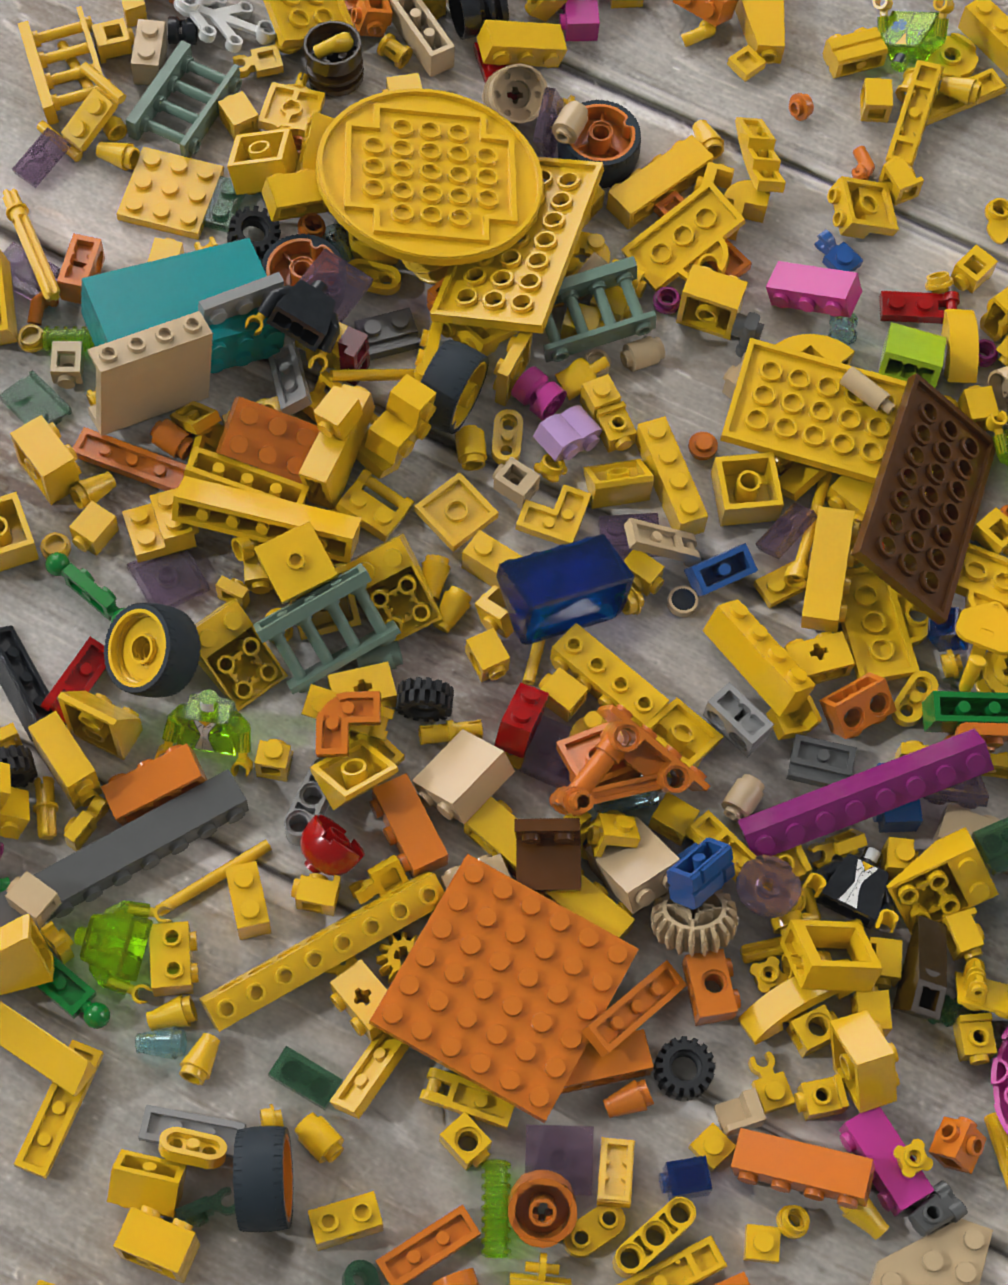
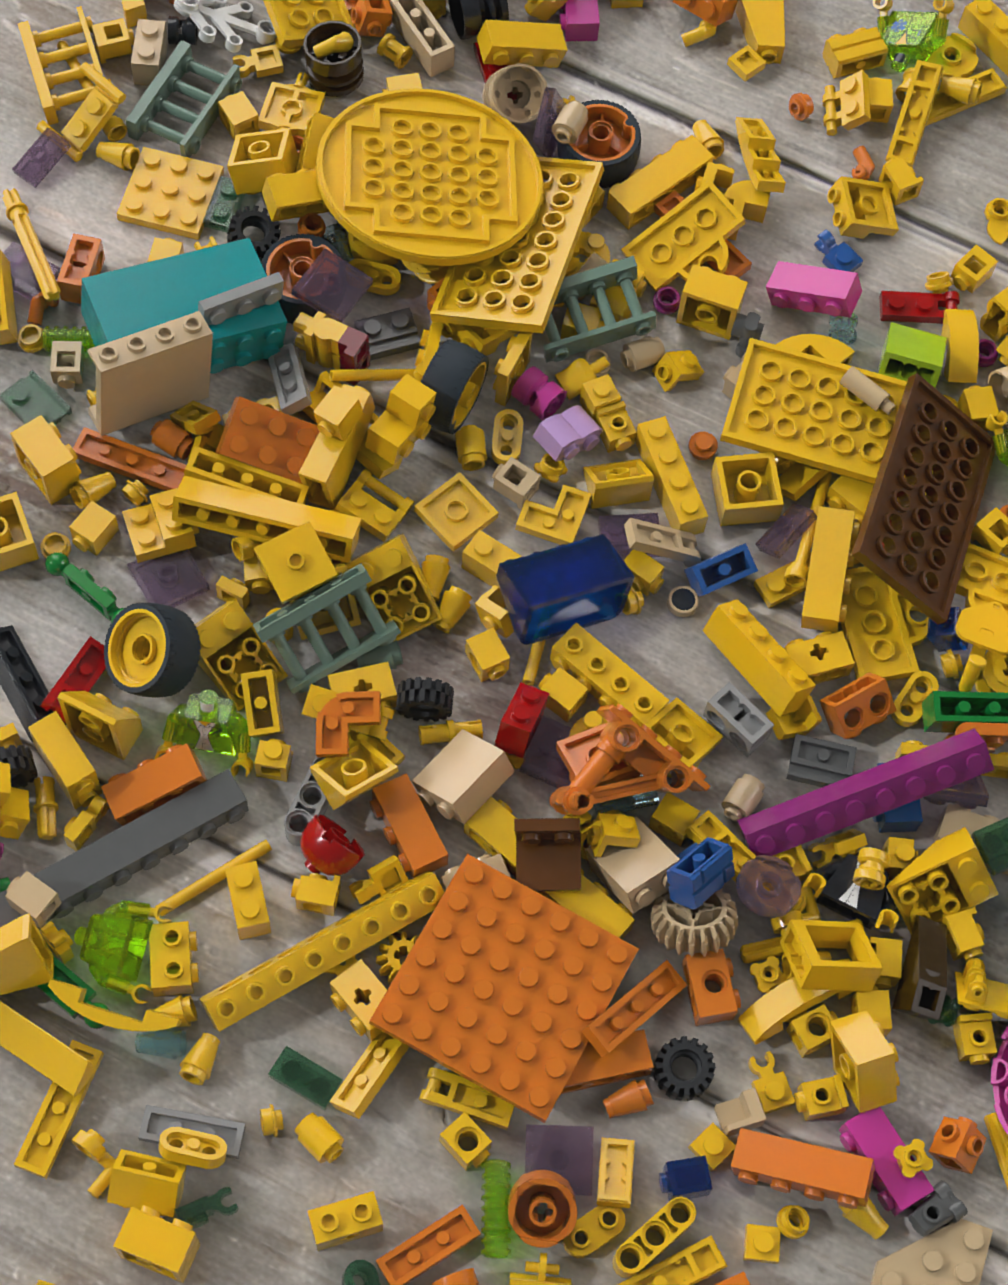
black wheel [233,1126,294,1232] -> none
black torso [245,280,340,373] -> none
none -> yellow slope [48,979,182,1032]
none -> yellow plate [71,1128,116,1199]
none -> yellow plate [121,479,149,507]
none -> yellow brick [241,669,284,738]
none -> yellow bracket [652,350,705,392]
none -> yellow plate [822,70,871,136]
none -> yellow wheel [853,847,891,890]

